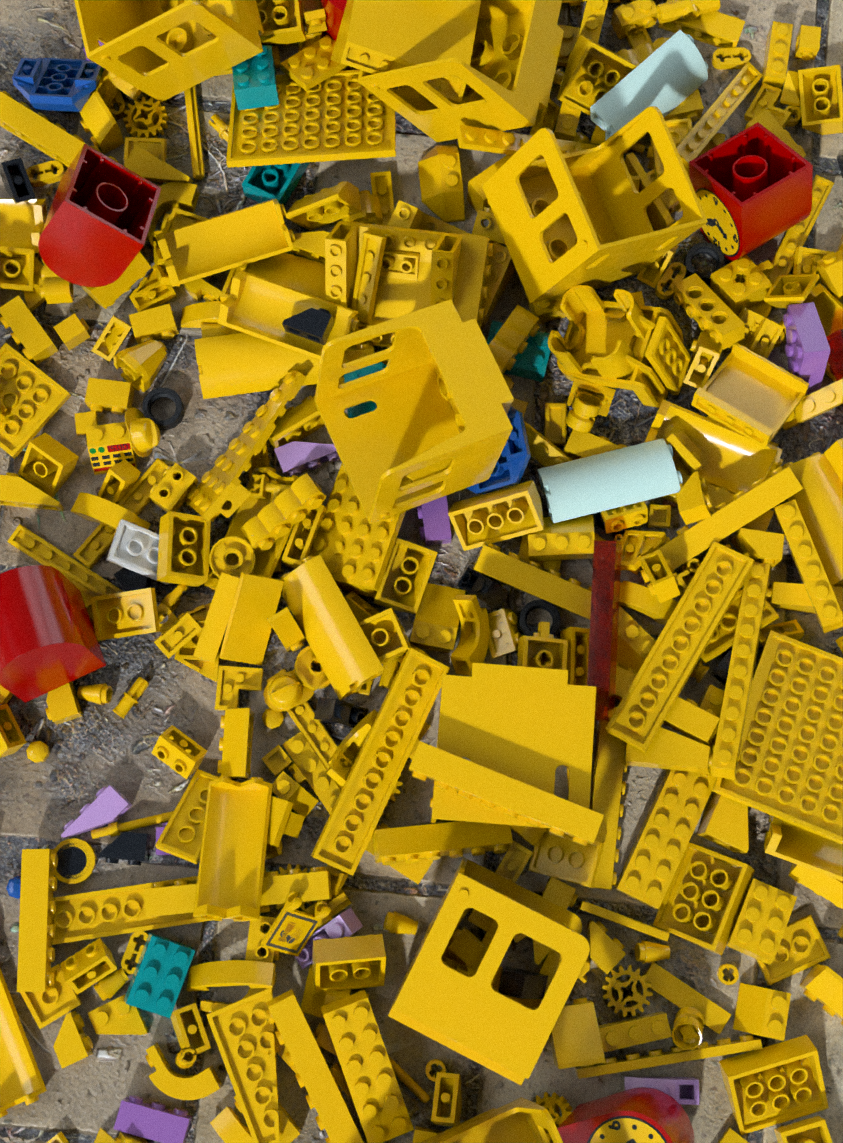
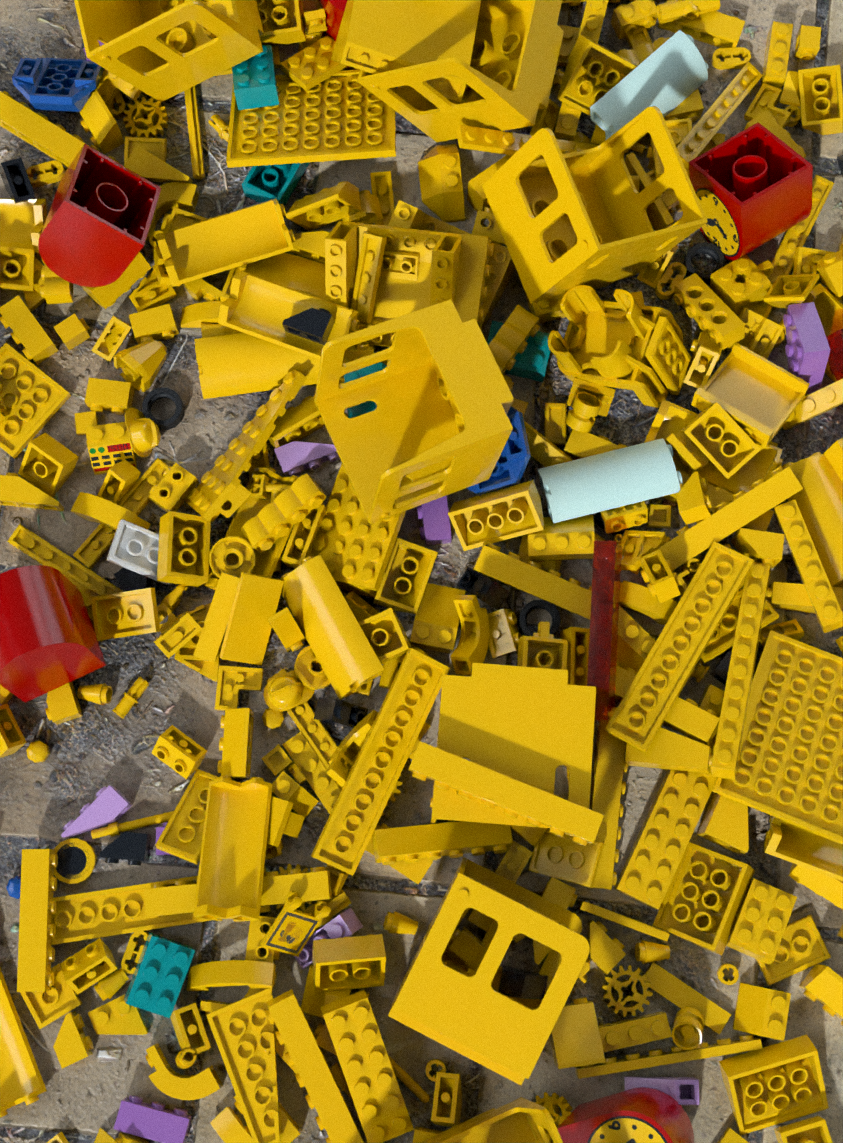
none -> yellow slope [681,402,761,479]

